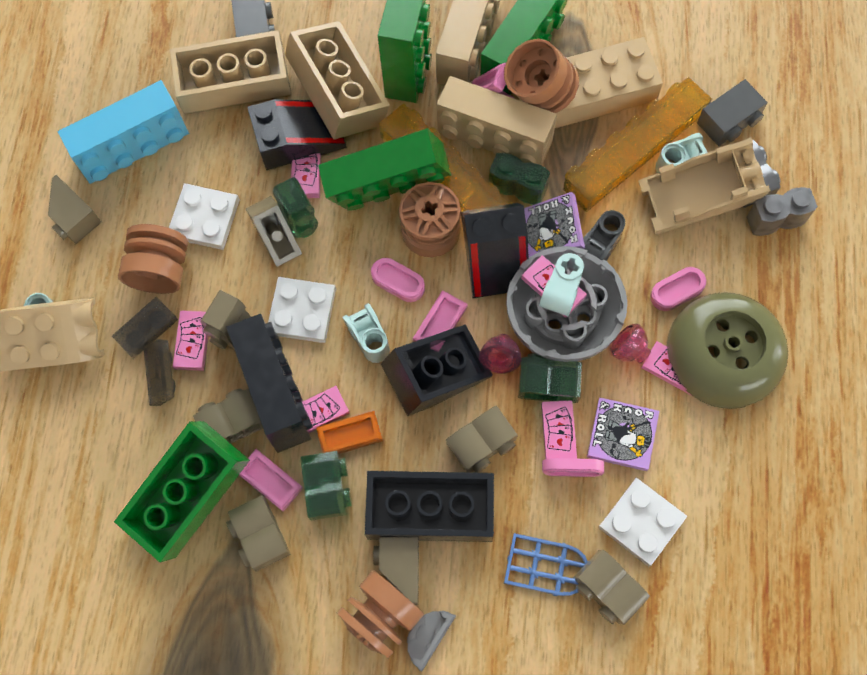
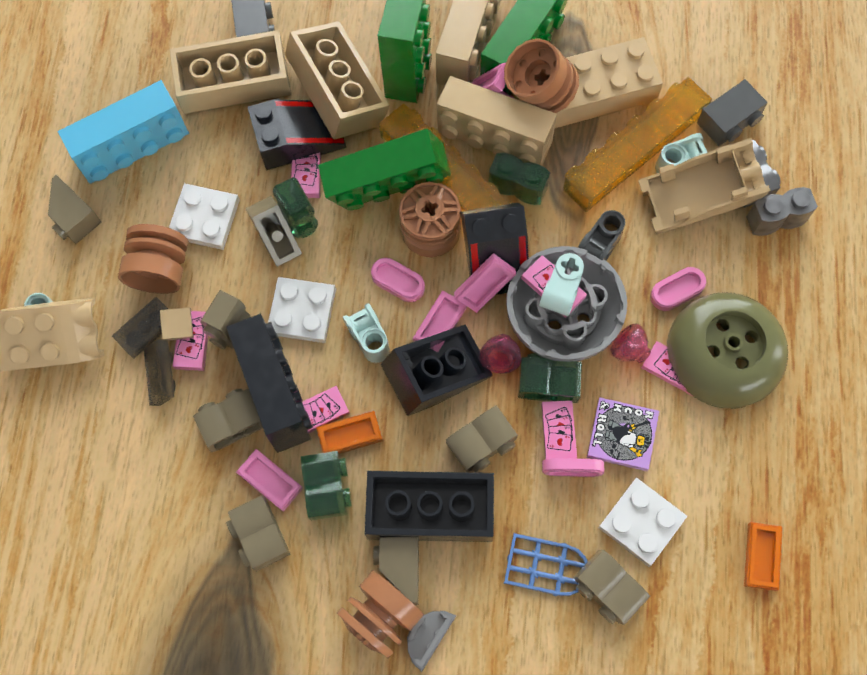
green brick [114,421,250,563] -> none
tile [524,192,585,257] -> none
none -> tan tile [160,307,194,341]
none -> bright pink tile [454,253,516,313]
none -> orange tile [744,522,782,591]

